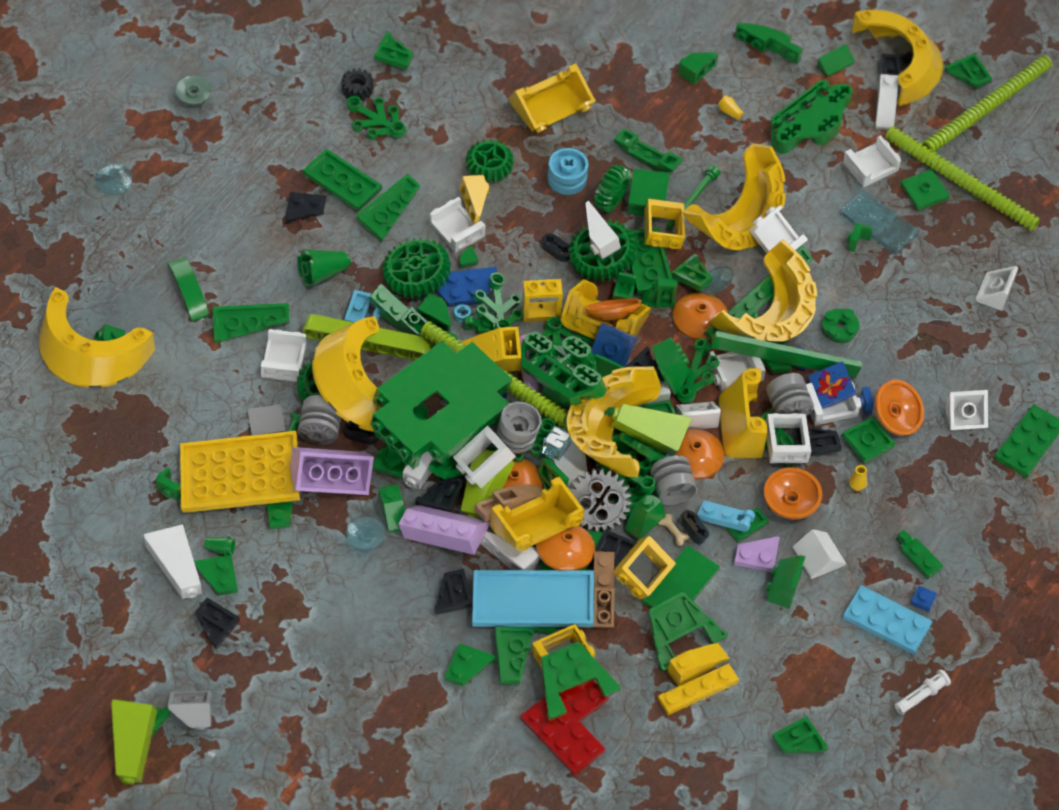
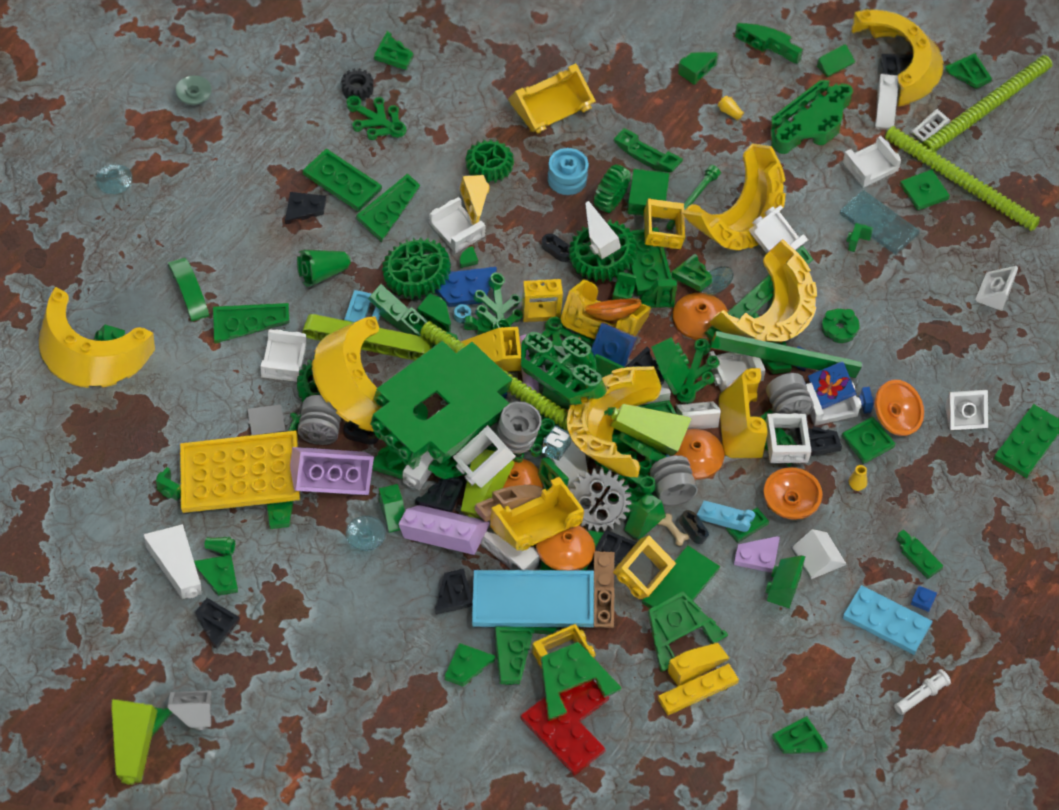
none -> white slope [912,109,950,142]

